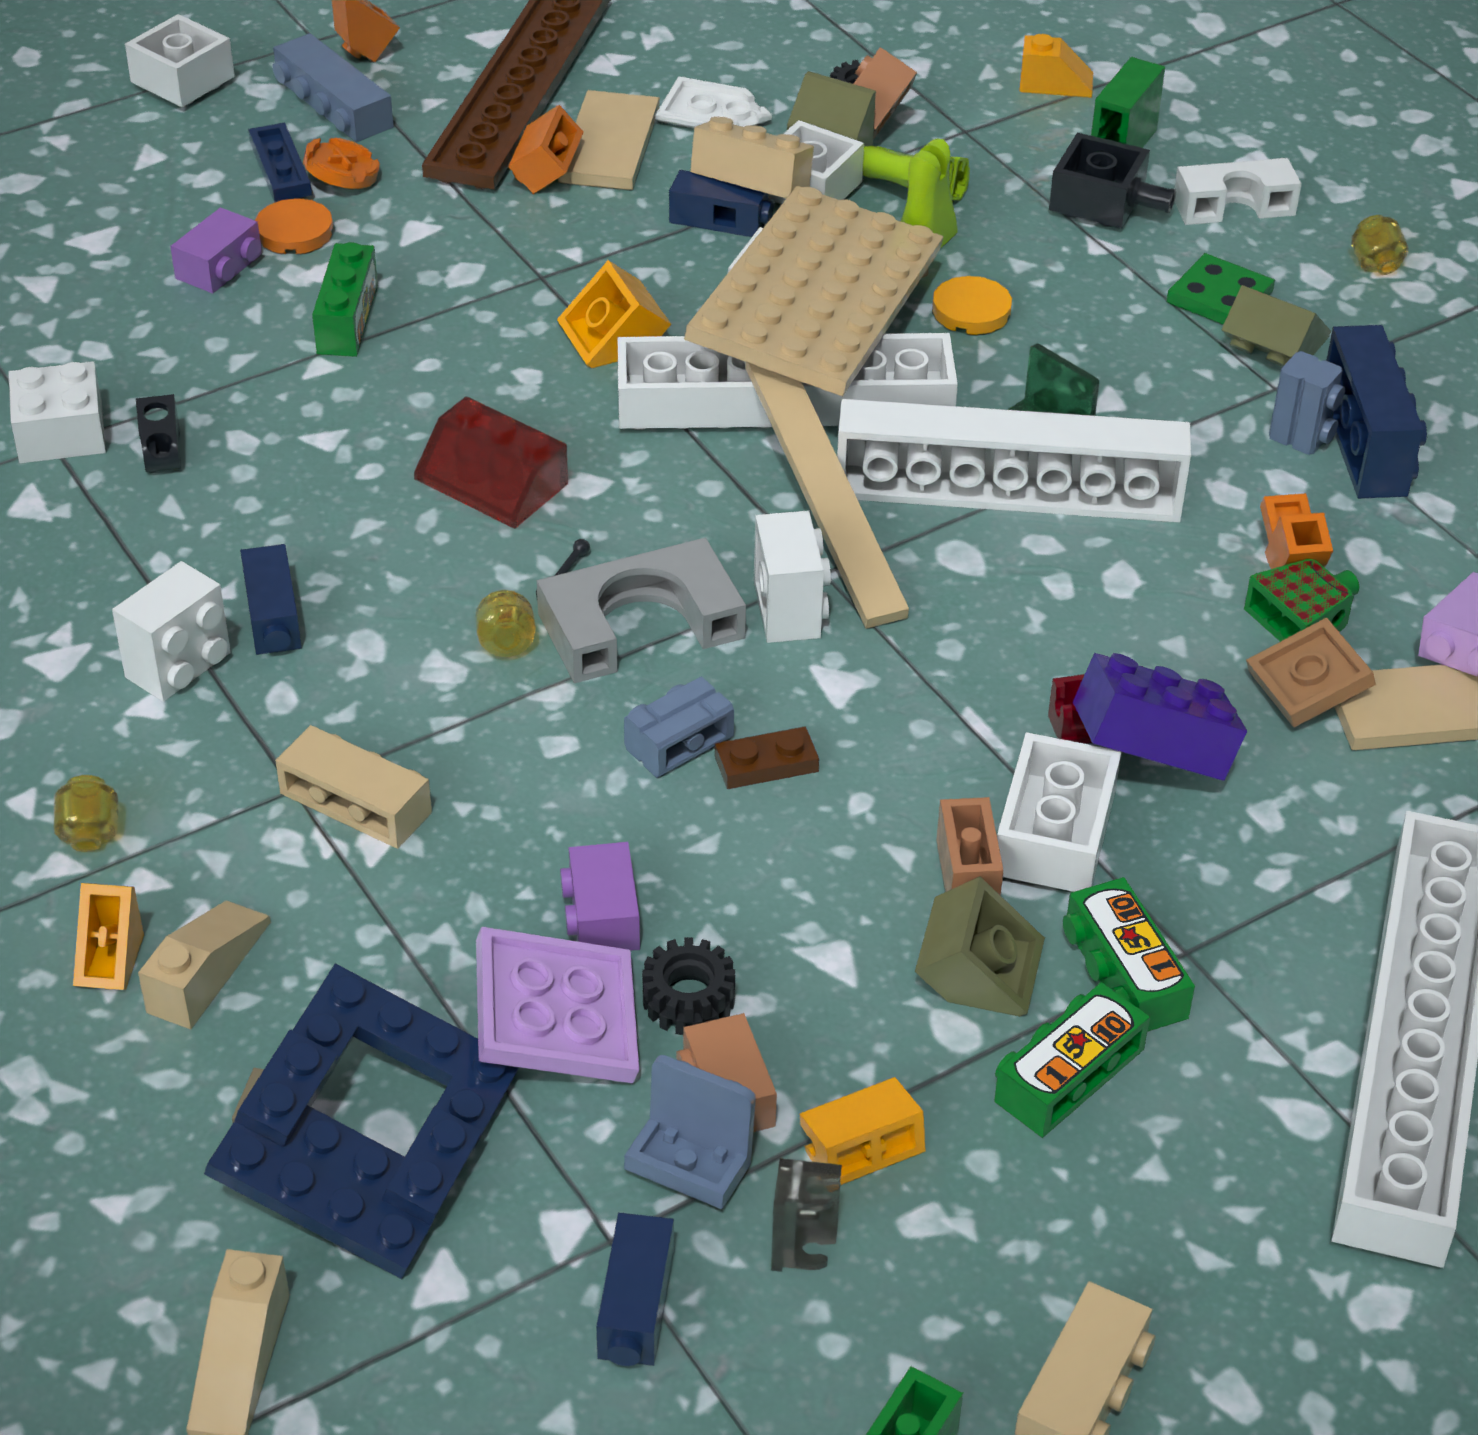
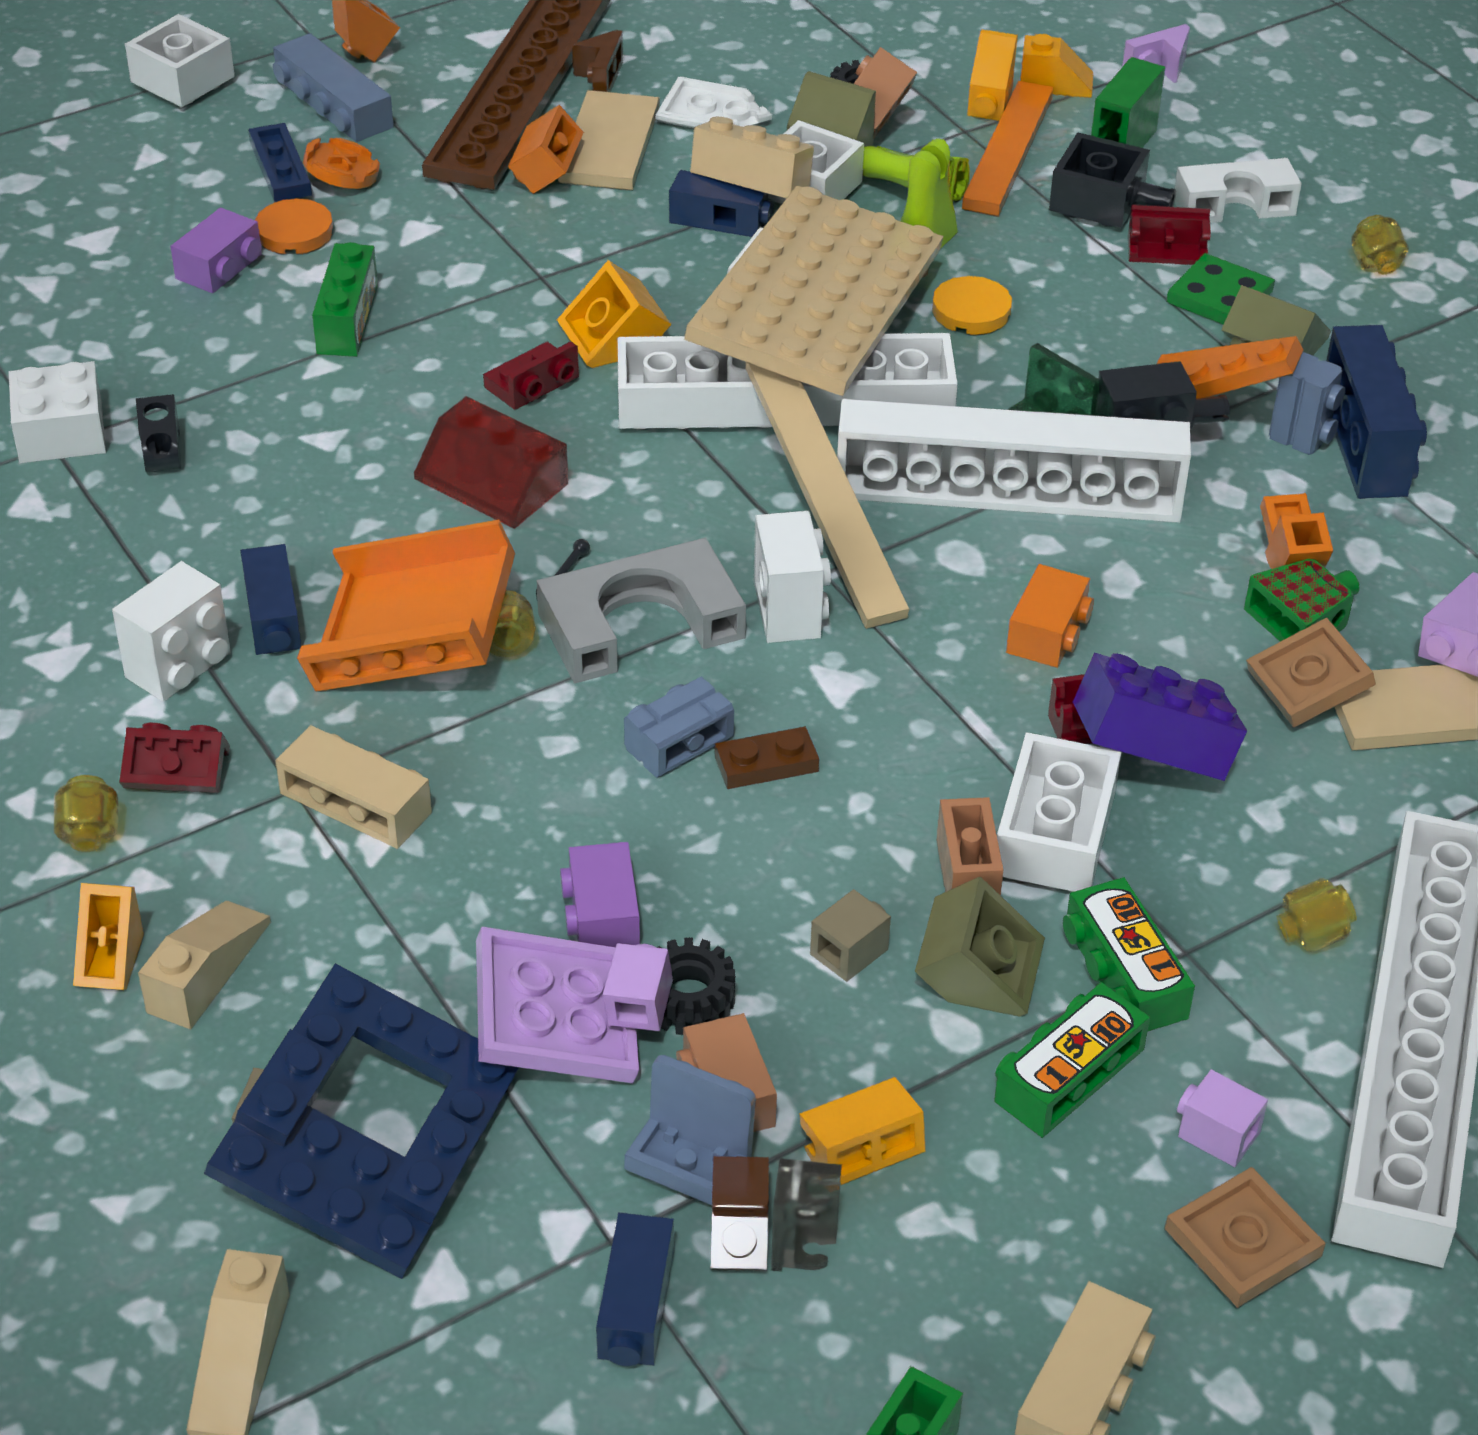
none -> dark red bracket [119,722,230,793]
none -> orange panel [297,520,515,691]
none -> dark red bracket [483,341,579,410]
none -> reddish brown slope [572,30,623,92]
none -> lavender brick [603,943,673,1031]
none -> reddish brown slope [711,1156,769,1271]
none -> dark tan brick [810,889,891,982]
none -> orange tile [962,81,1054,216]
none -> light orange slope [967,29,1018,121]
none -> orange brick [1006,564,1094,668]
none -> black brick [1093,361,1230,431]
none -> lavender slope [1122,24,1190,83]
none -> dark red hinge [1128,205,1211,265]
none -> orange wing [1157,336,1304,399]
none -> medium nougat plate [1165,1167,1326,1308]
none -> lavender brick [1177,1069,1268,1167]
none -> clear yellow head [1276,878,1357,952]

